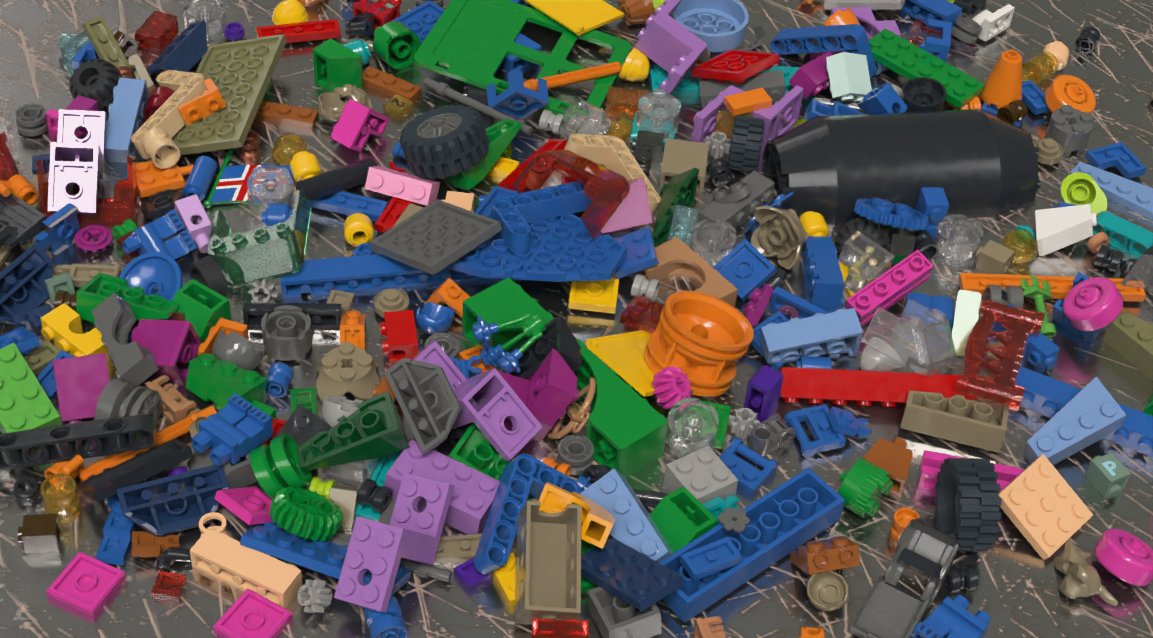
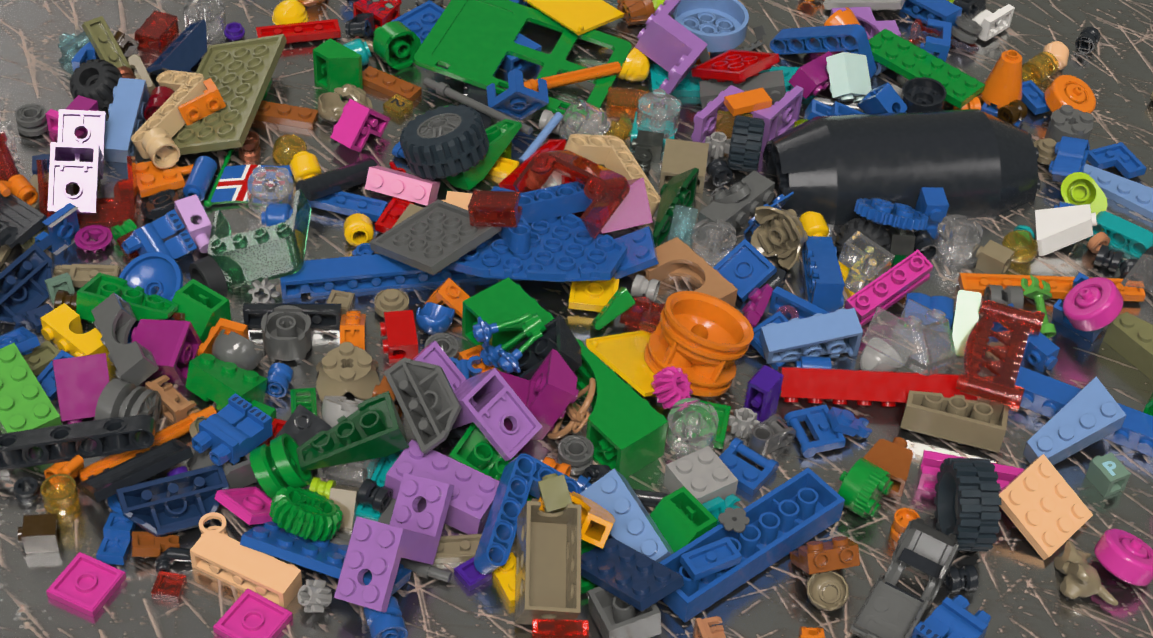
none -> clear red brick [468,190,522,227]
none -> medium blue bar [519,112,563,163]
none -> olive brick [538,473,573,513]
none -> green slope [590,287,636,330]
none -> blue brick [1049,136,1090,182]

